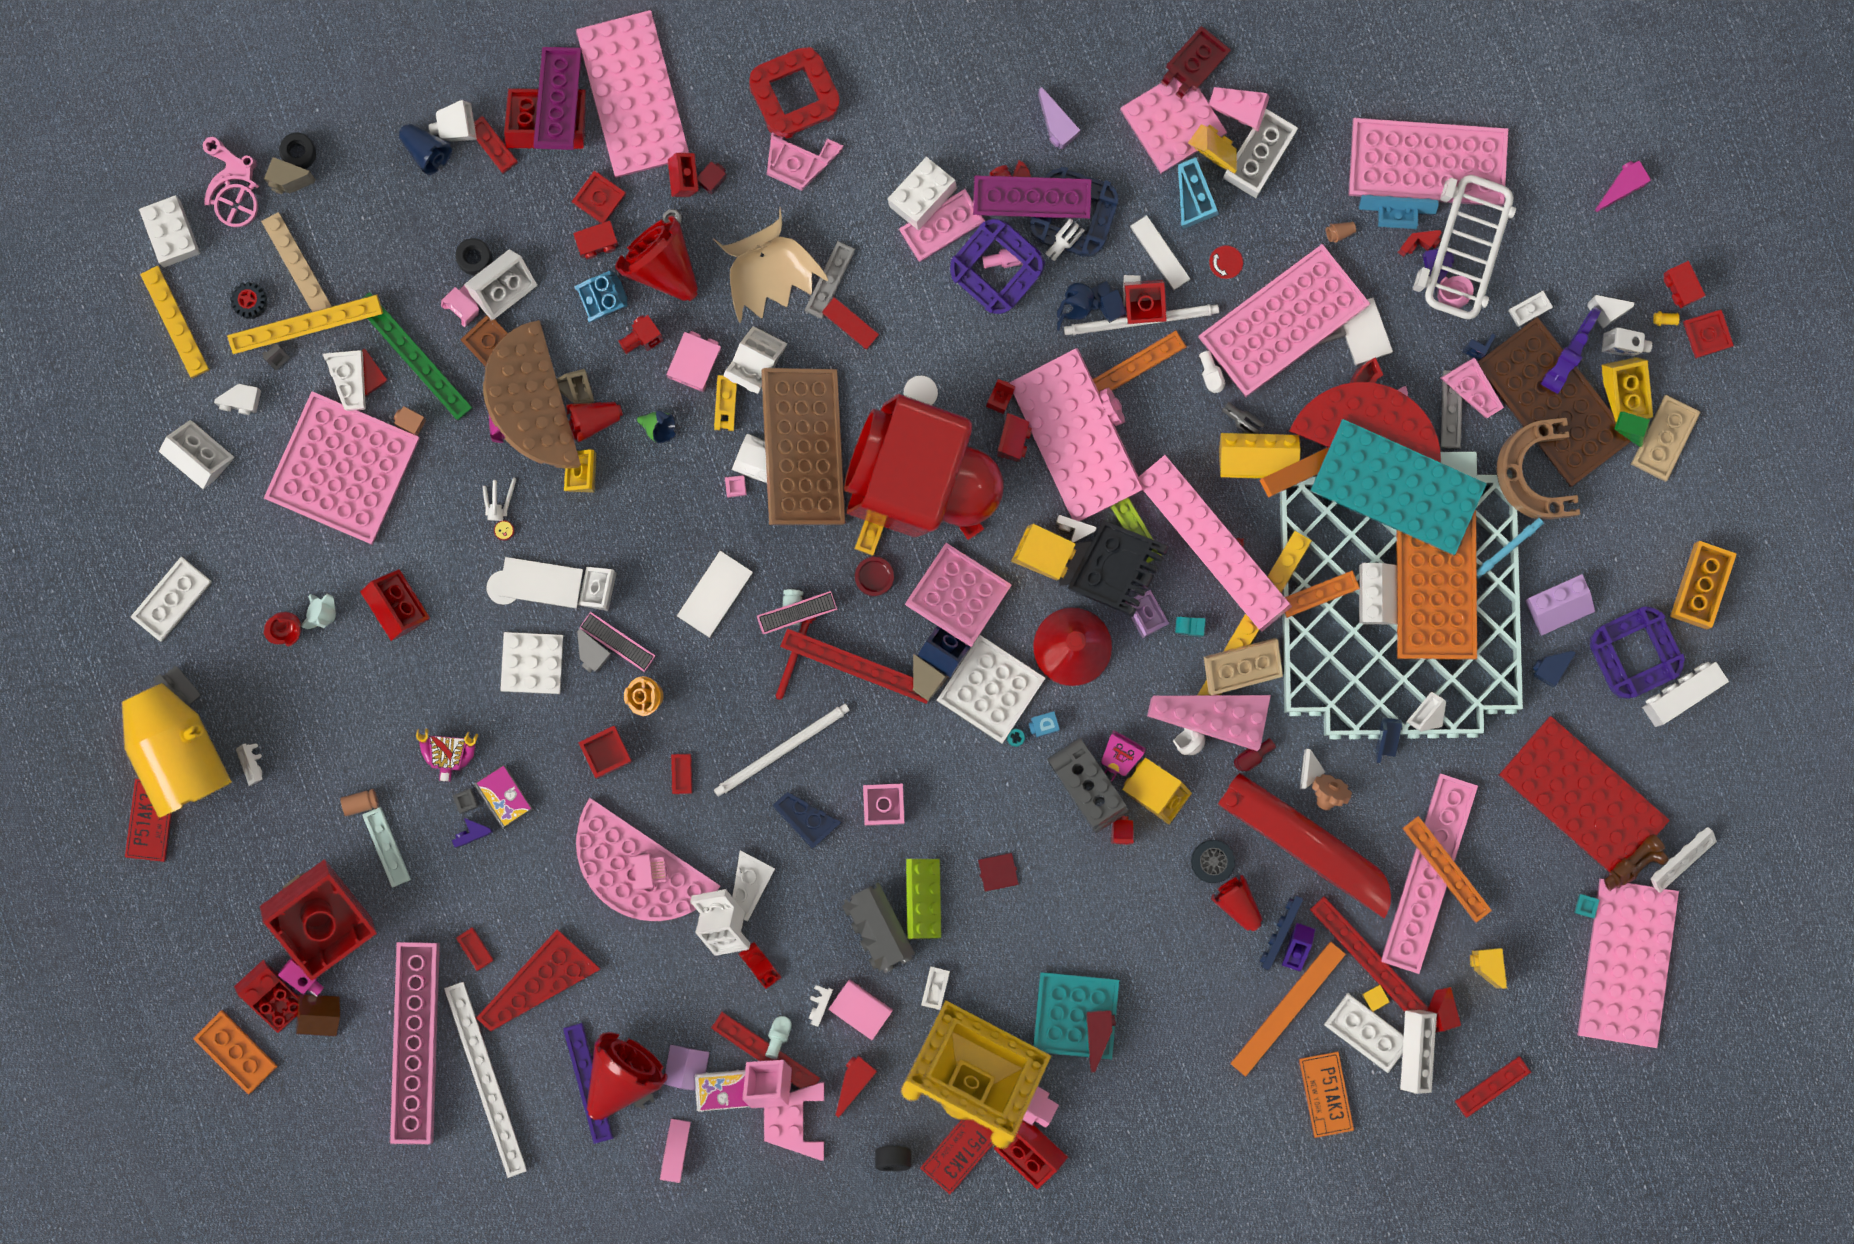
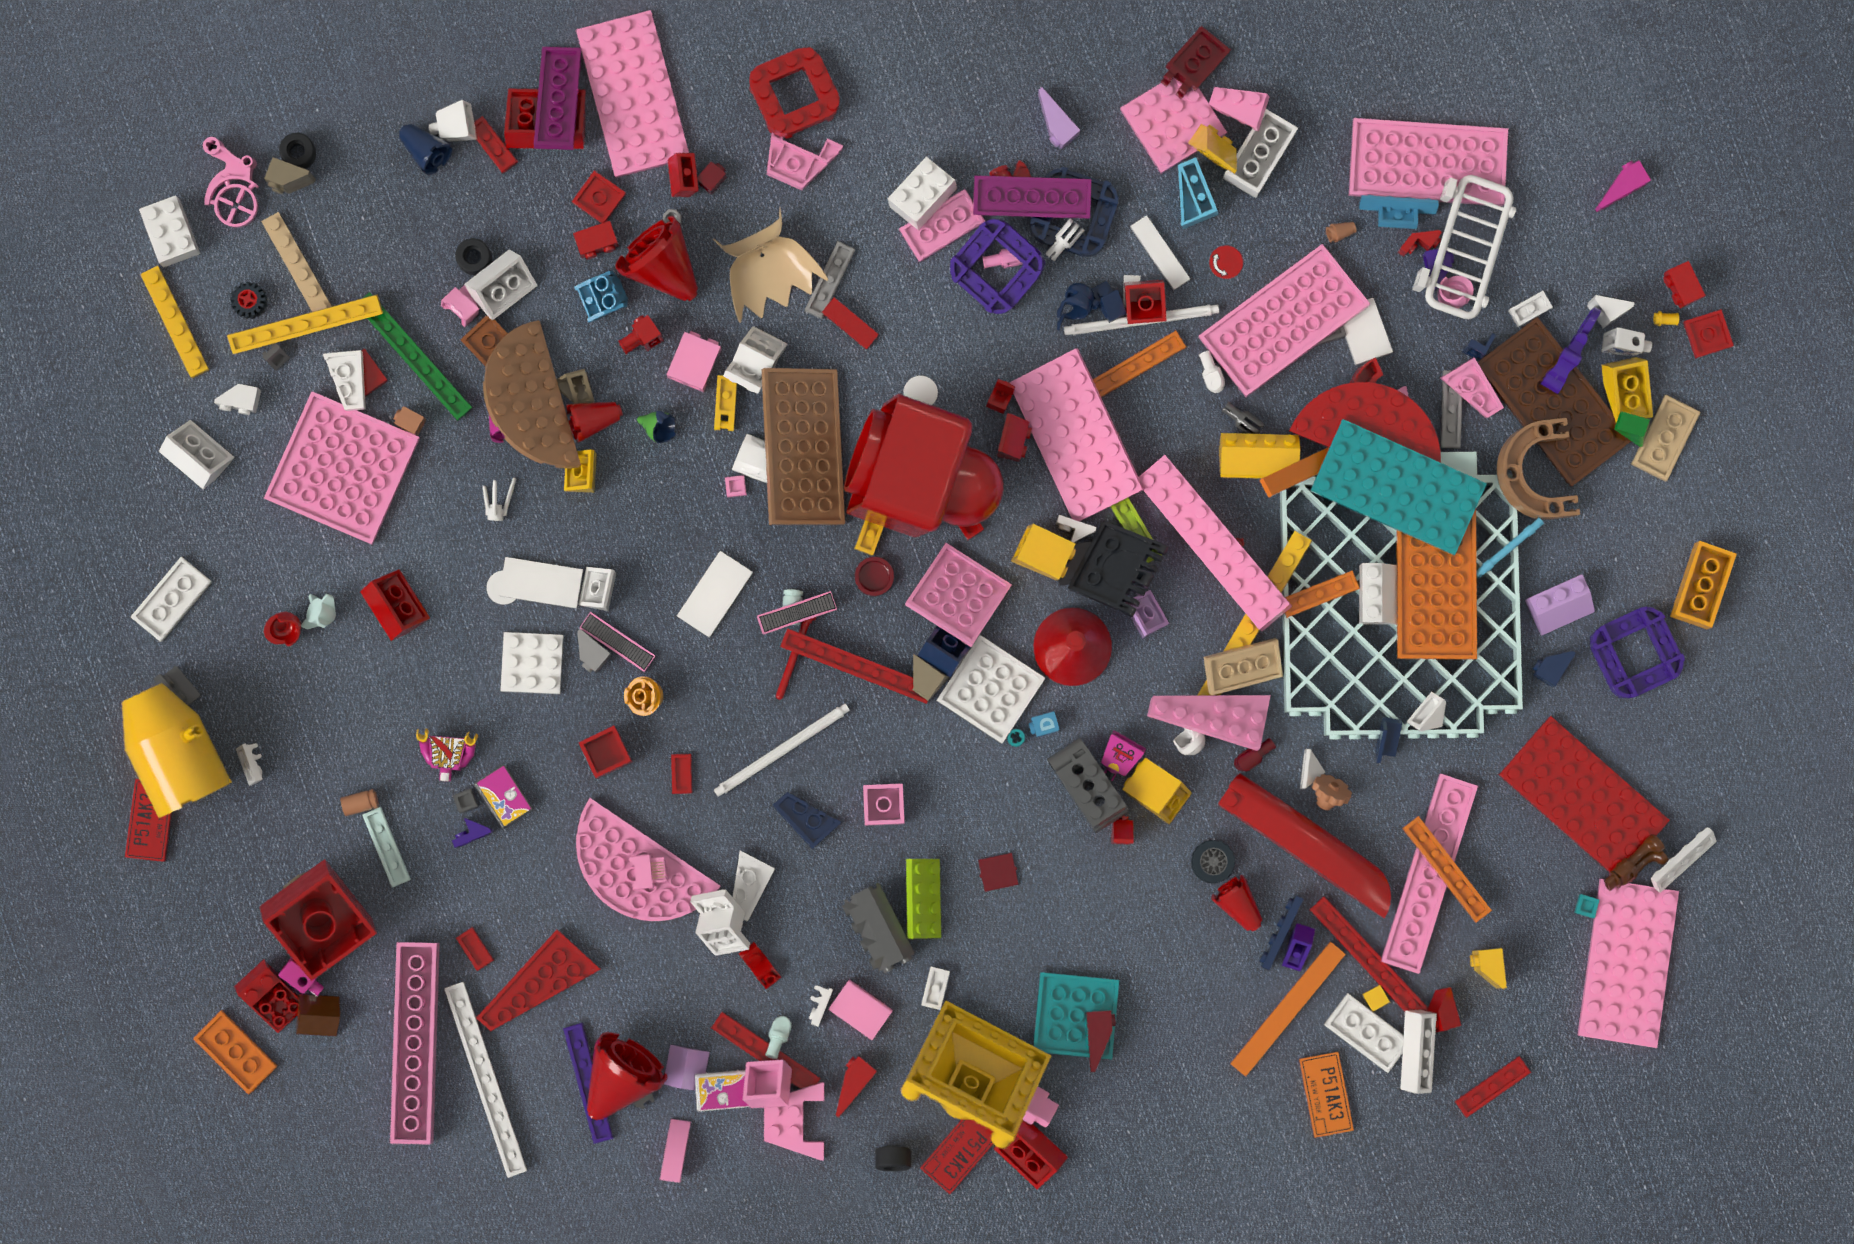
light yellow tile [494,521,514,541] -> none
bright pink plant [1100,388,1125,426] -> none
teal leg [1175,617,1205,637] -> none
white brick [1642,662,1729,727] -> none

